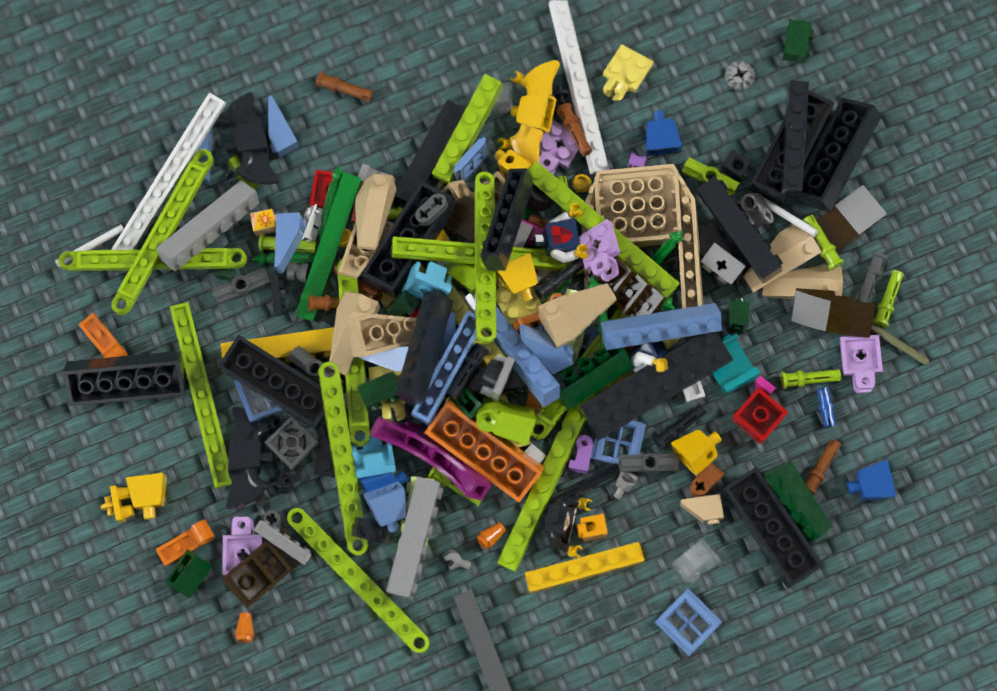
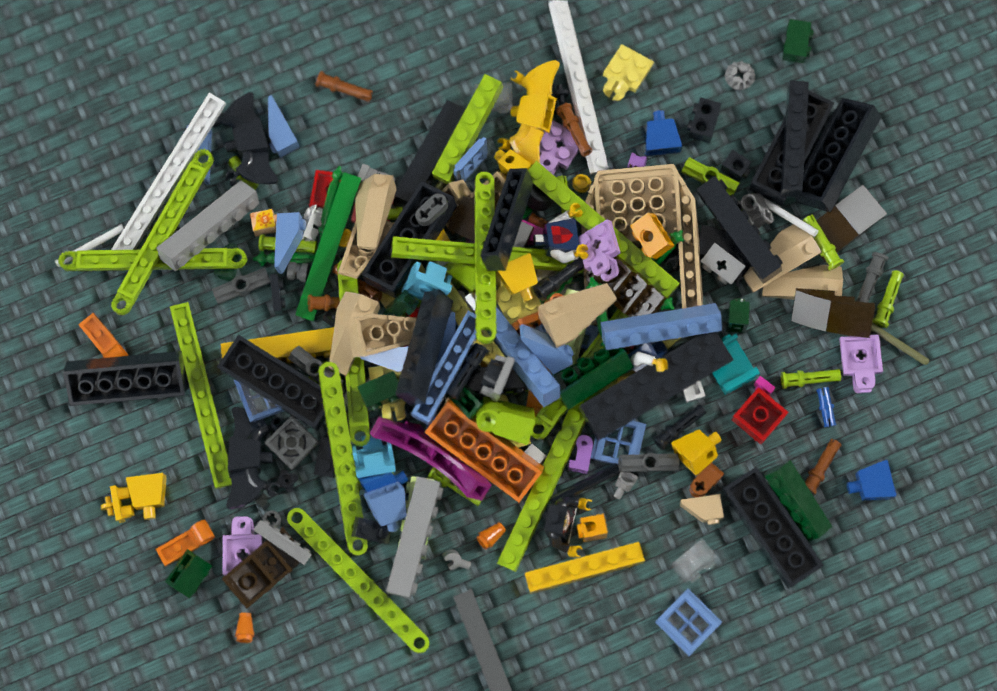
none -> light orange brick [630,212,675,259]
none -> black brick [687,97,722,143]

